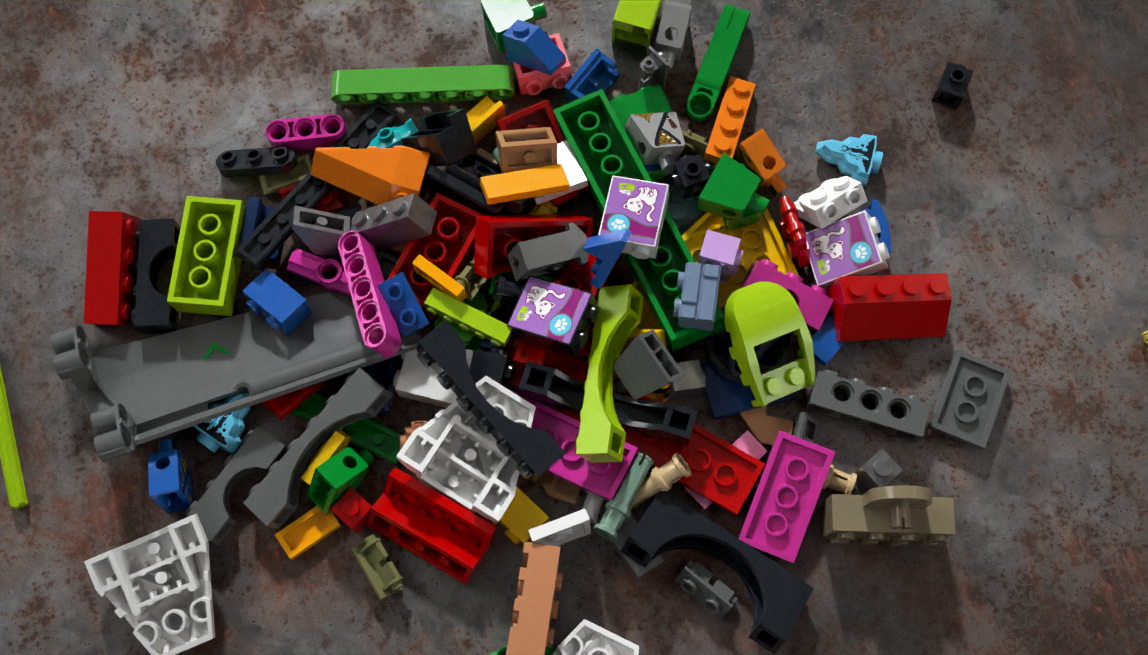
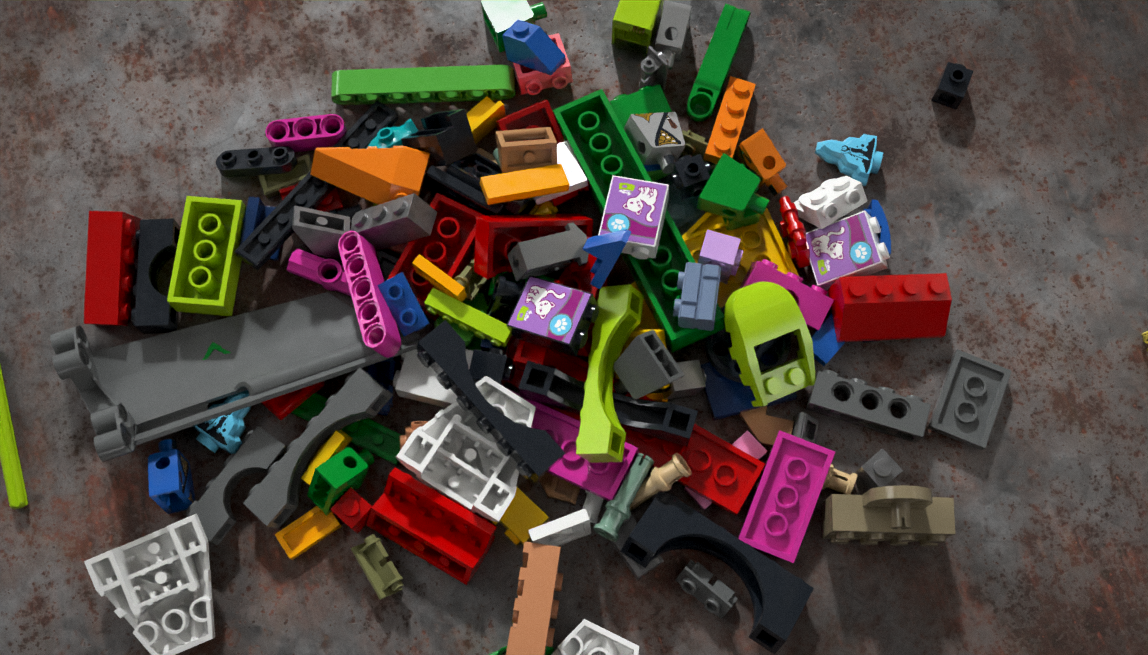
blue brick [243,268,312,335] -> none
blue hinge [564,48,620,102] -> none

